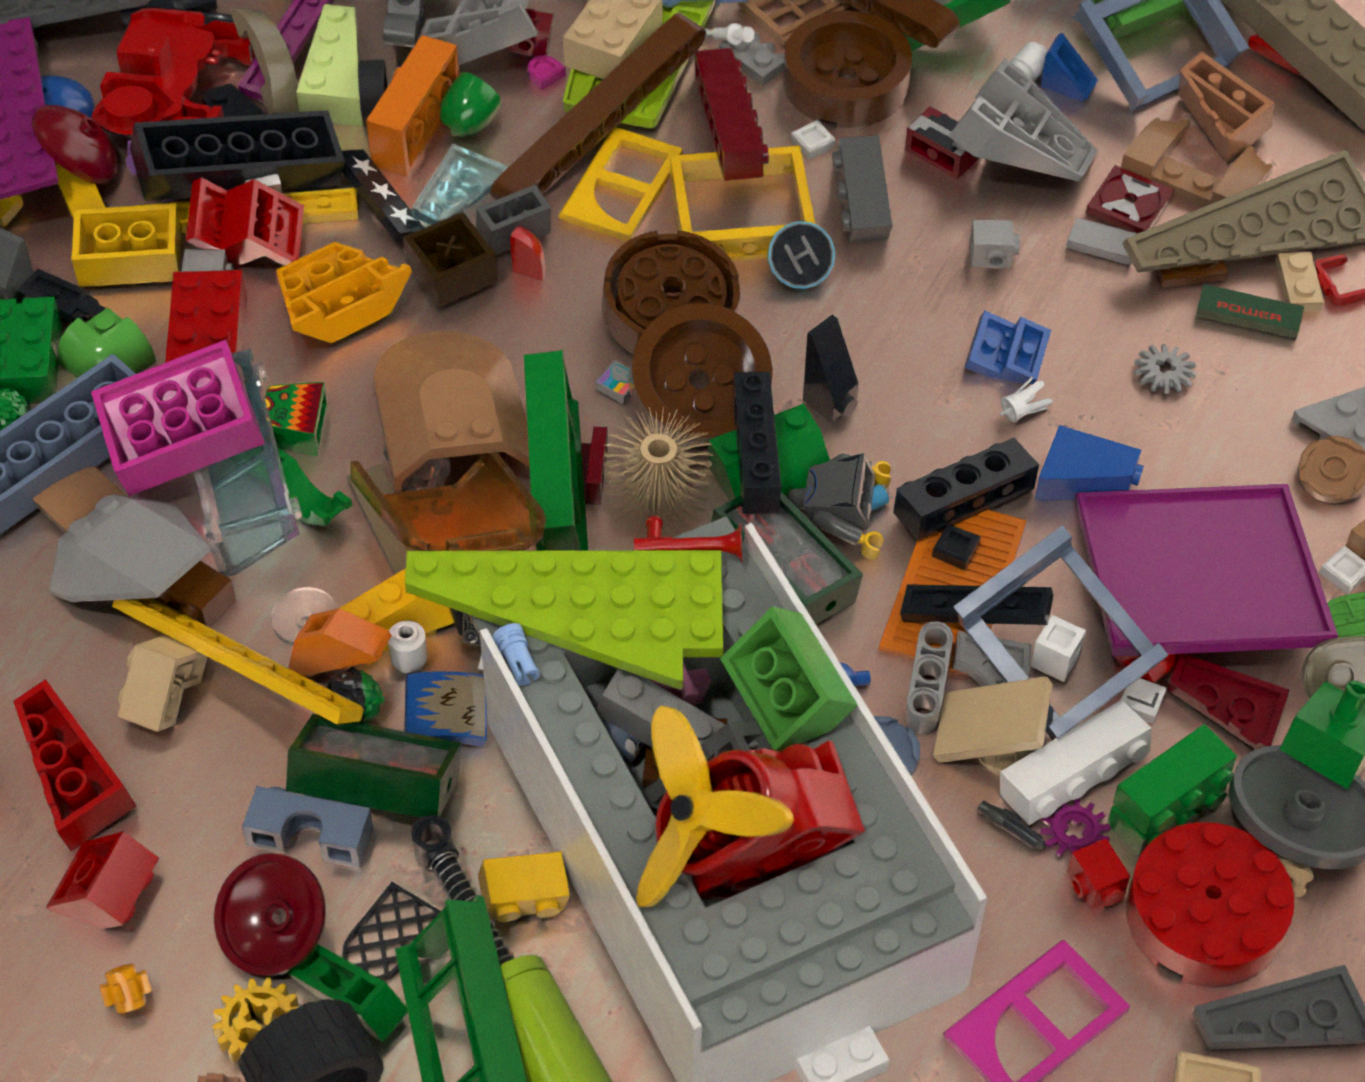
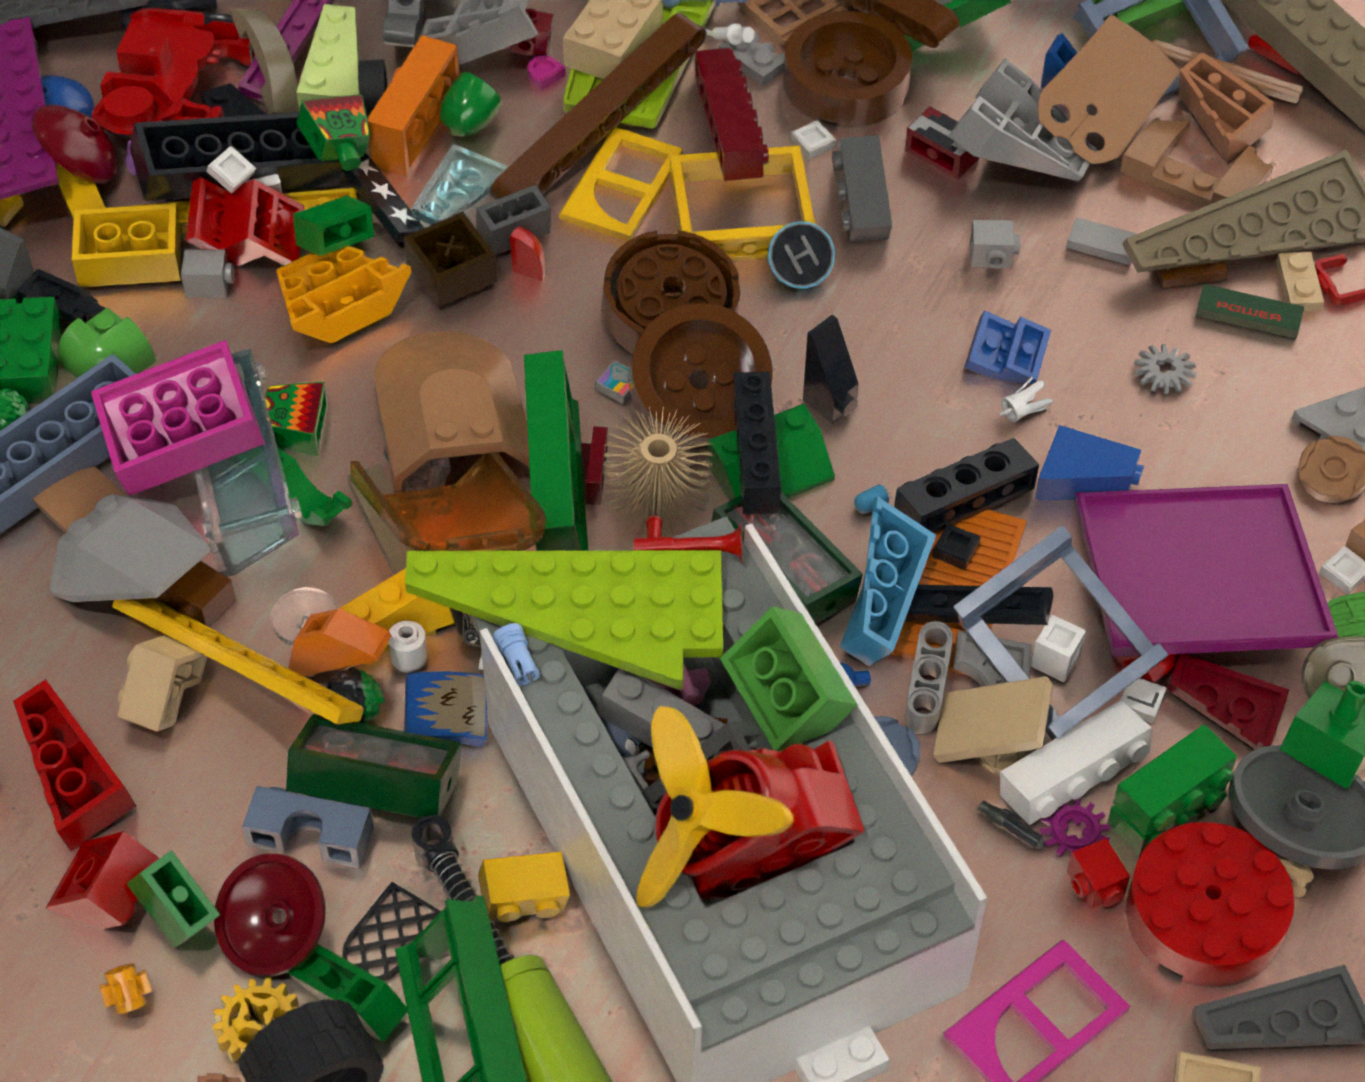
red brick [165,270,247,378] -> none
dark grey torso [788,453,892,560] -> none
white brick [1009,42,1047,82] -> none
dark red piece [1085,165,1174,234] -> none
none -> green brick [126,850,220,948]
none -> white tile [207,146,256,193]
none -> green brick [293,196,374,256]
none -> green torso [297,94,370,171]
none -> light grey bar [621,750,650,791]
none -> dark azure wedge [839,496,936,666]
none -> medium nougat piece [1038,15,1180,164]
none -> medium nougat axle [1152,39,1303,104]

